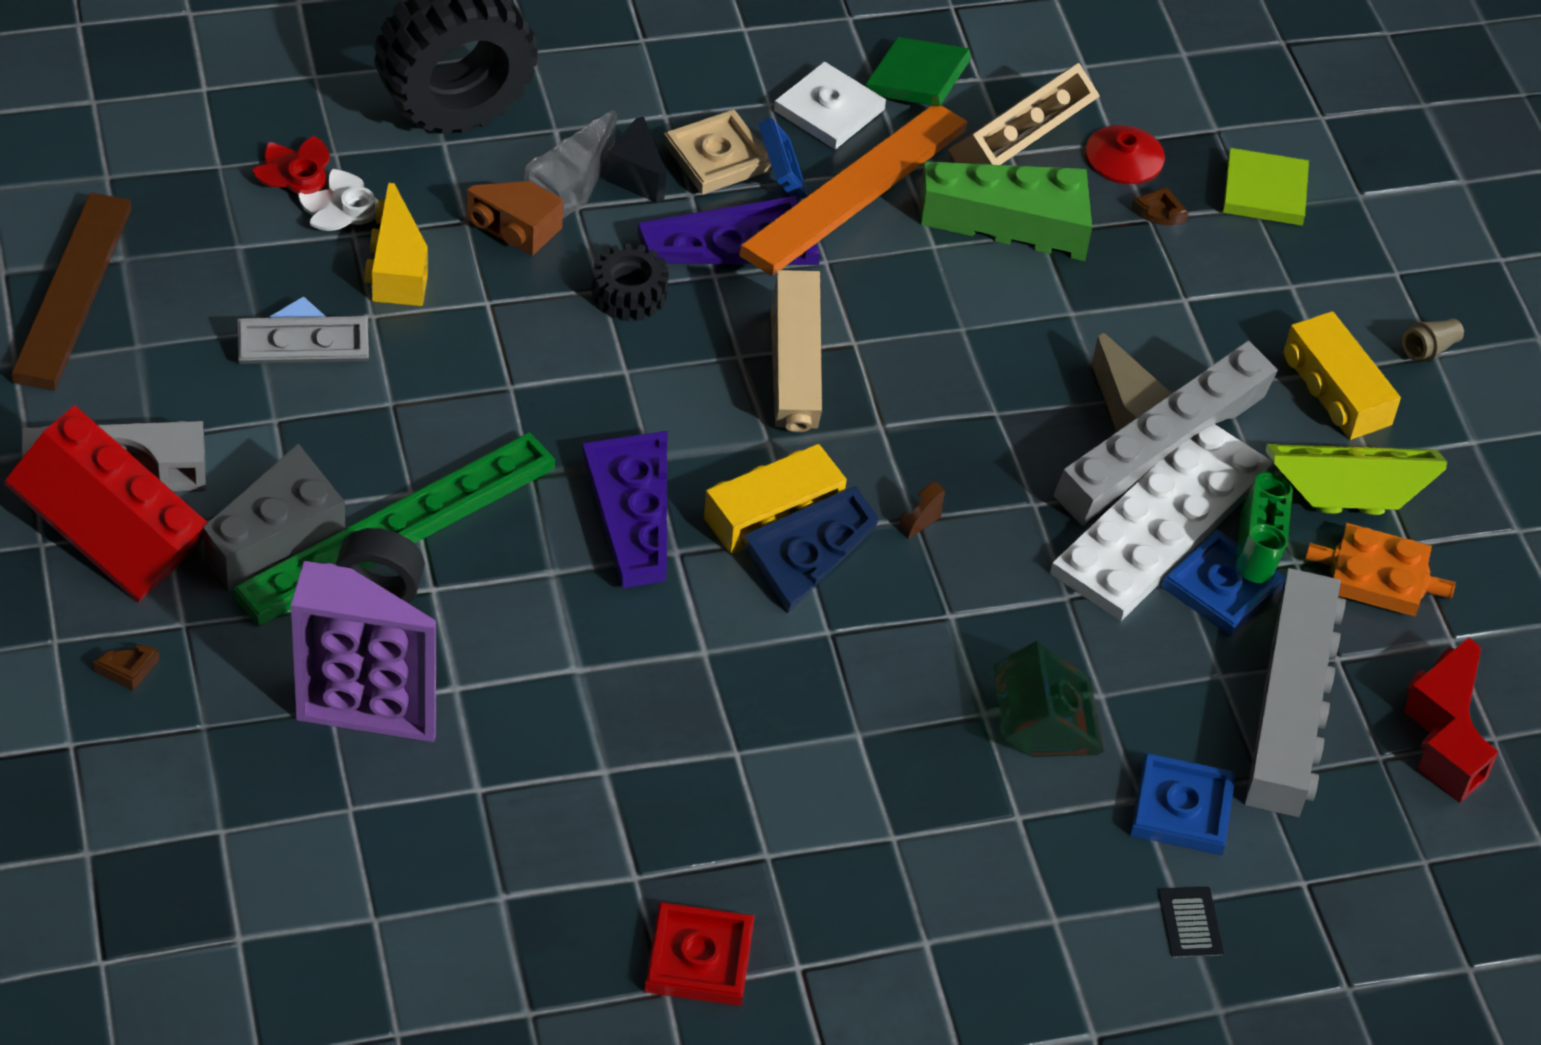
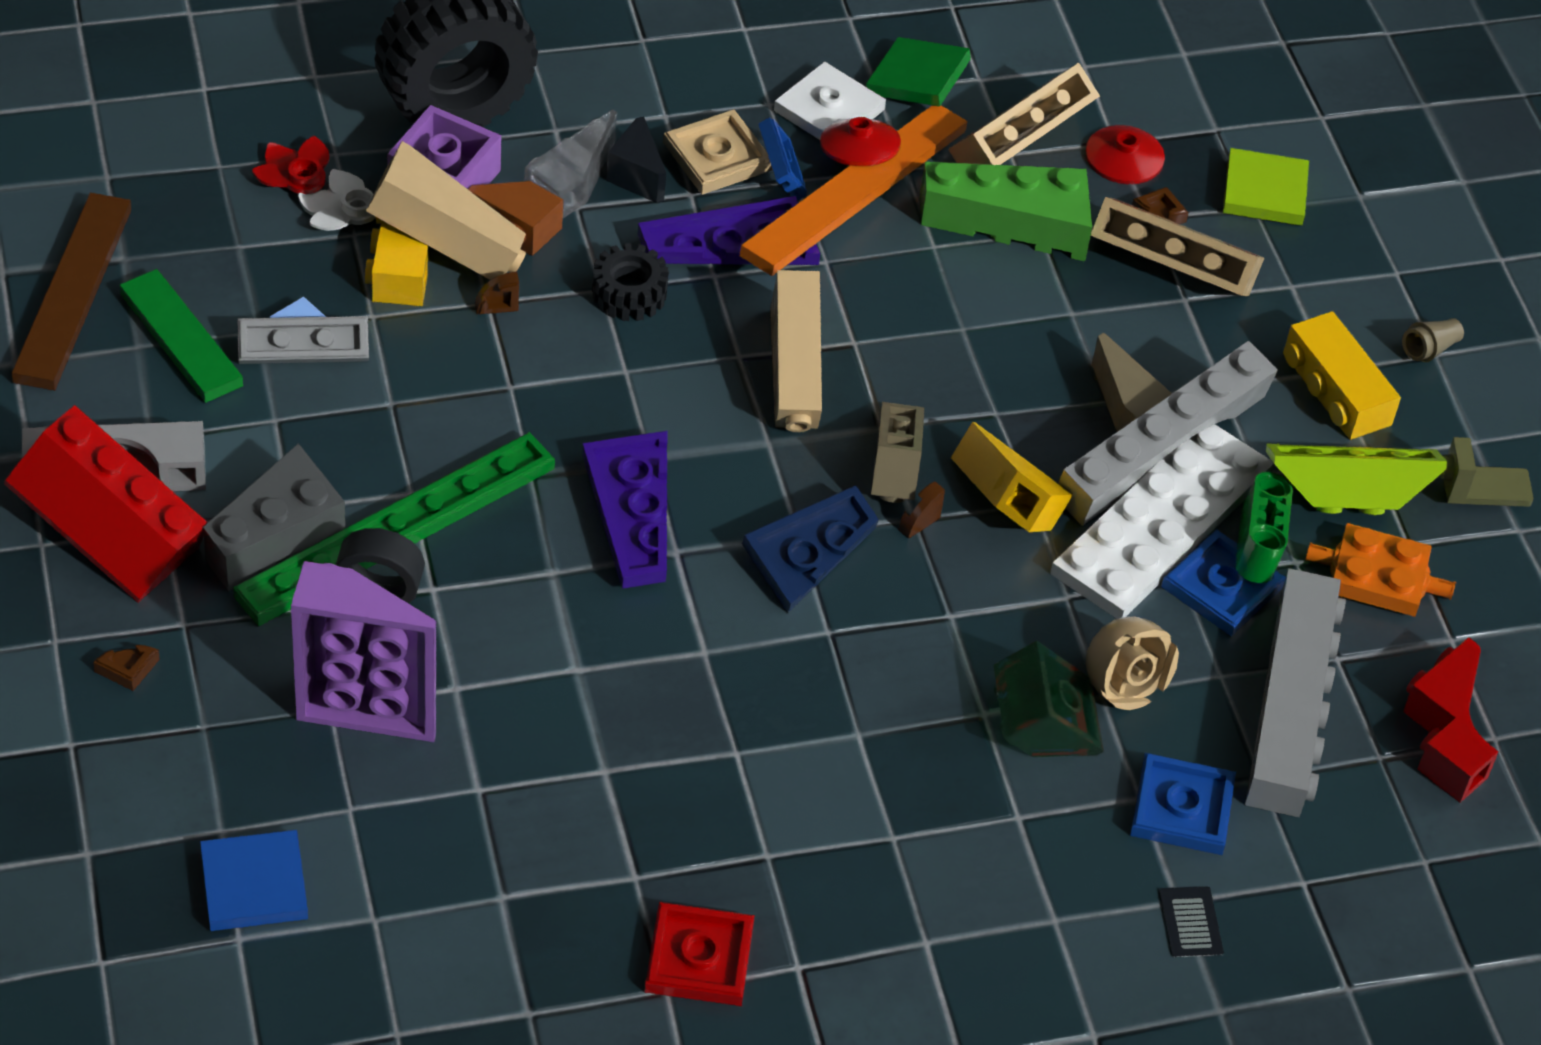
yellow brick [704,444,847,555] -> none
none -> green tile [120,269,243,403]
none -> blue tile [200,830,308,931]
none -> tan slope [366,141,526,280]
none -> medium lavender brick [387,105,501,189]
none -> reddish brown tile [475,271,519,315]
none -> red dish [820,117,901,166]
none -> dark tan slope [871,402,925,503]
none -> yellow slope [951,422,1073,532]
none -> tan cylinder [1085,617,1179,710]
none -> tan brick [1091,197,1264,296]
none -> olive bracket [1440,437,1534,507]

